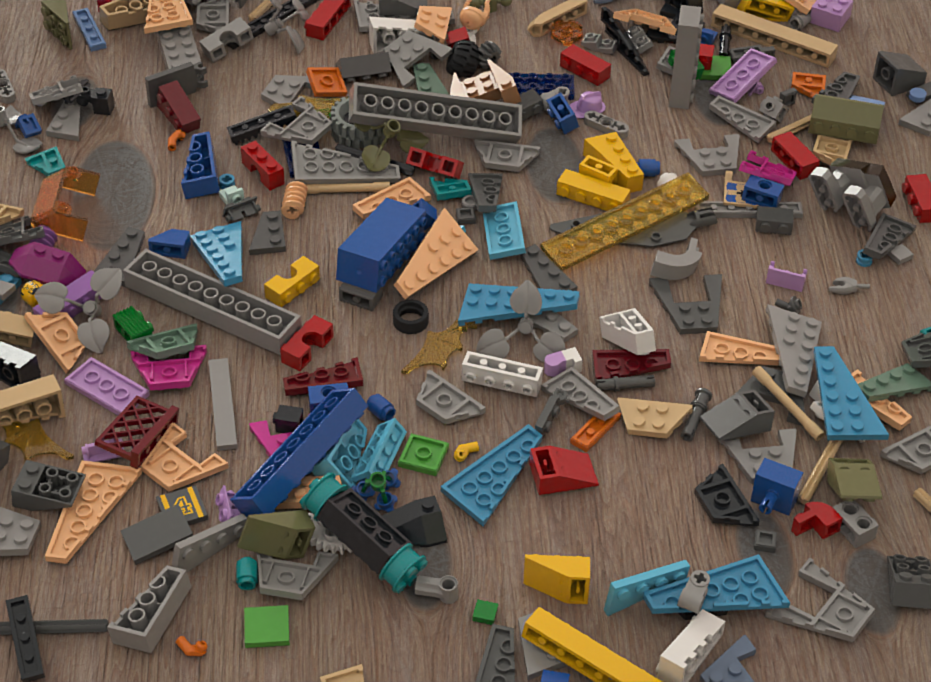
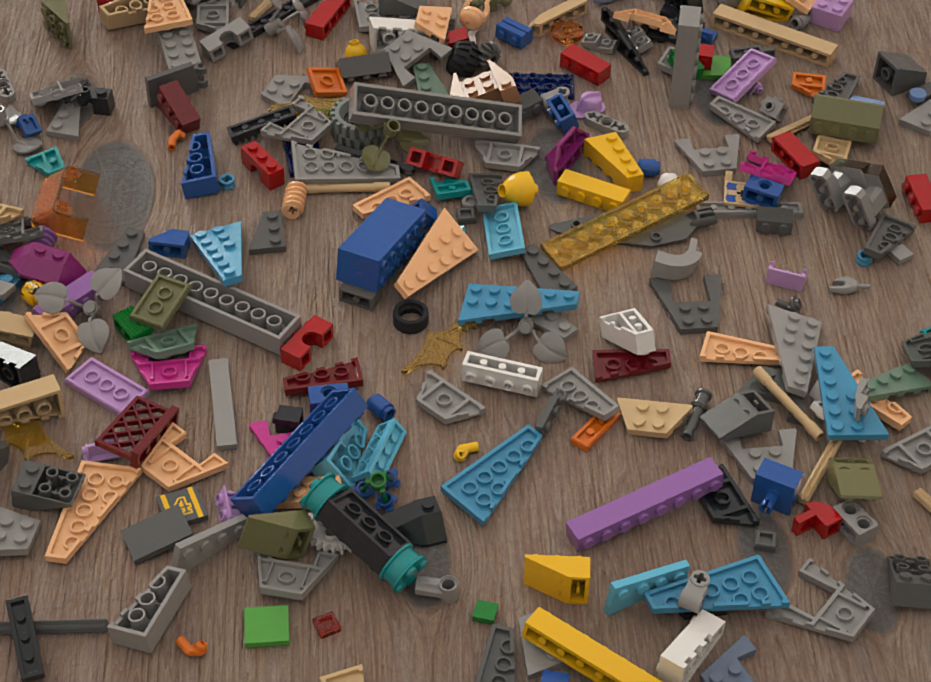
medium blue tile [72,8,107,52] -> none
light aqua bracket [219,185,244,205] -> none
dark grey hinge [222,196,261,223] -> none
teal brick [236,557,258,590] -> none
yellow arch [264,256,320,307] -> none
bright green tile [398,433,449,476] -> none
red slope [529,446,599,495] -> none
leg [544,347,582,377] -> none
yellow brick [579,155,618,185] -> none
dark grey pin [595,375,655,392] -> none
black axle [719,24,732,56] -> none
dark grey tile [779,87,797,106] -> none
none -> olive tile [129,274,192,331]
none -> clear red tile [312,611,341,639]
none -> yellow brick [345,39,367,58]
none -> blue brick [495,17,533,50]
none -> yellow piece [498,171,538,207]
none -> magenta wedge [545,126,589,185]
none -> medium lavender brick [566,457,723,552]
none -> light grey slope [853,377,870,423]

